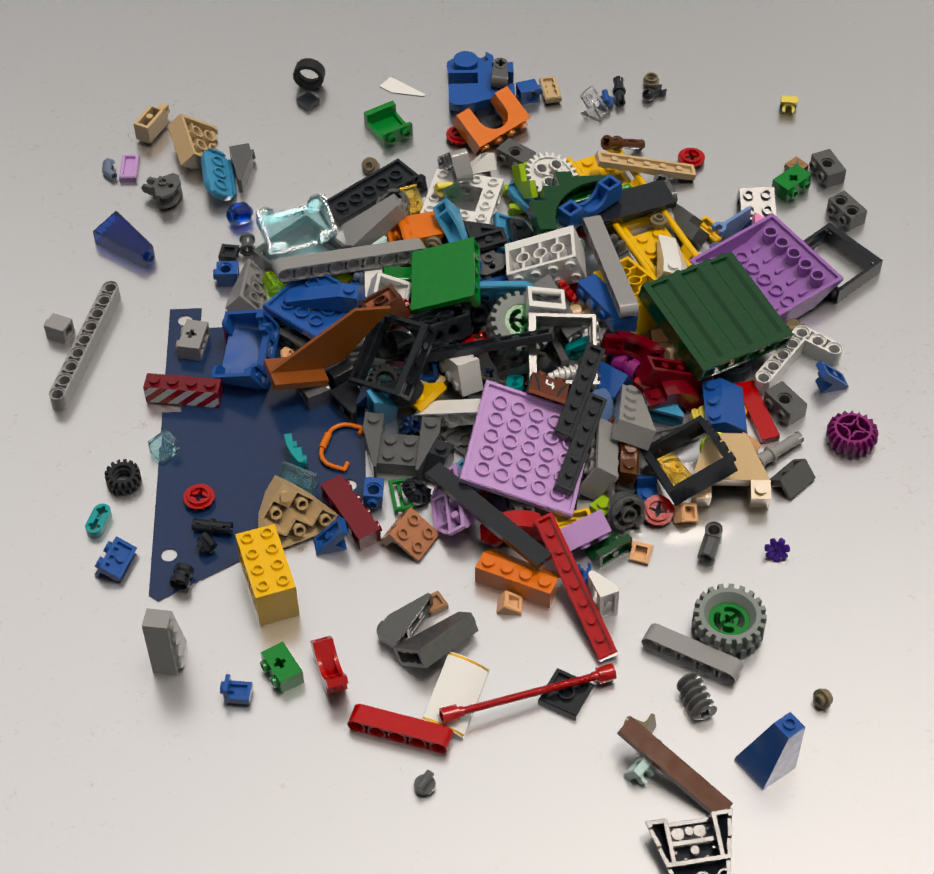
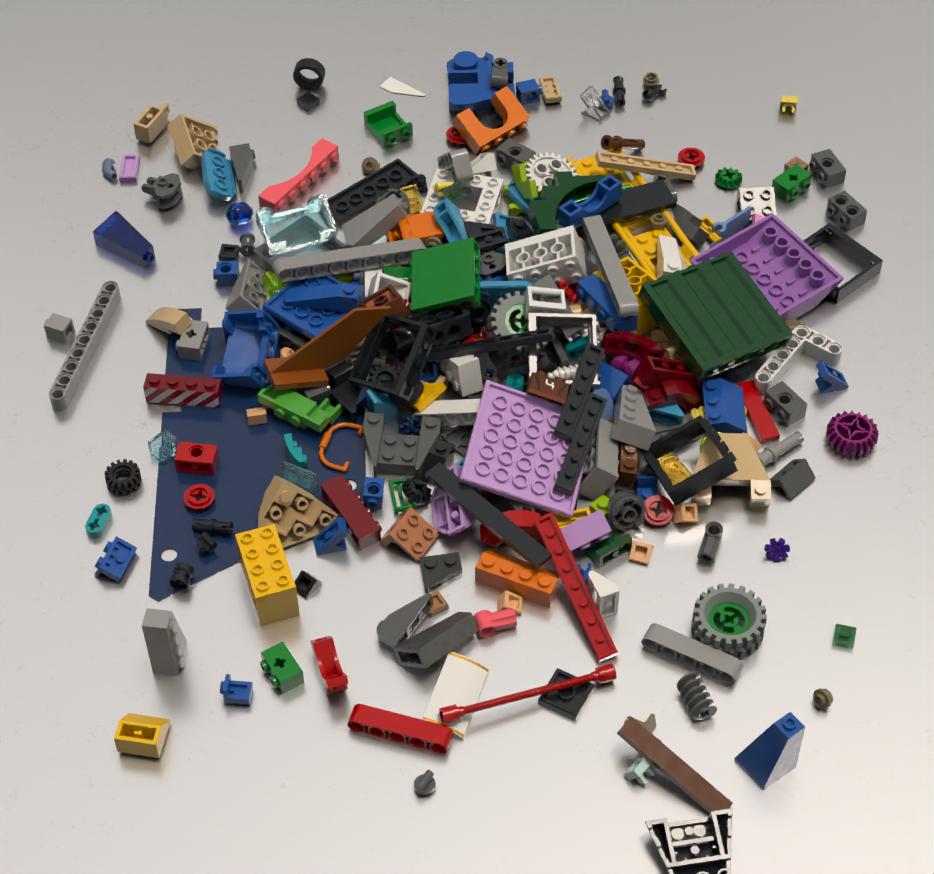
none -> yellow slope [114,713,171,758]
none -> tan slope [145,307,192,335]
none -> red brick [174,442,219,475]
none -> light nougat slope [246,407,267,425]
none -> bright green bracket [257,384,342,432]
none -> coral arch [258,138,339,216]
none -> black slope [295,570,322,598]
none -> pearl dark grey wing [419,552,462,593]
none -> coral piece [474,608,517,638]
none -> green gear [715,167,743,189]
none -> clear green plate [832,624,857,649]

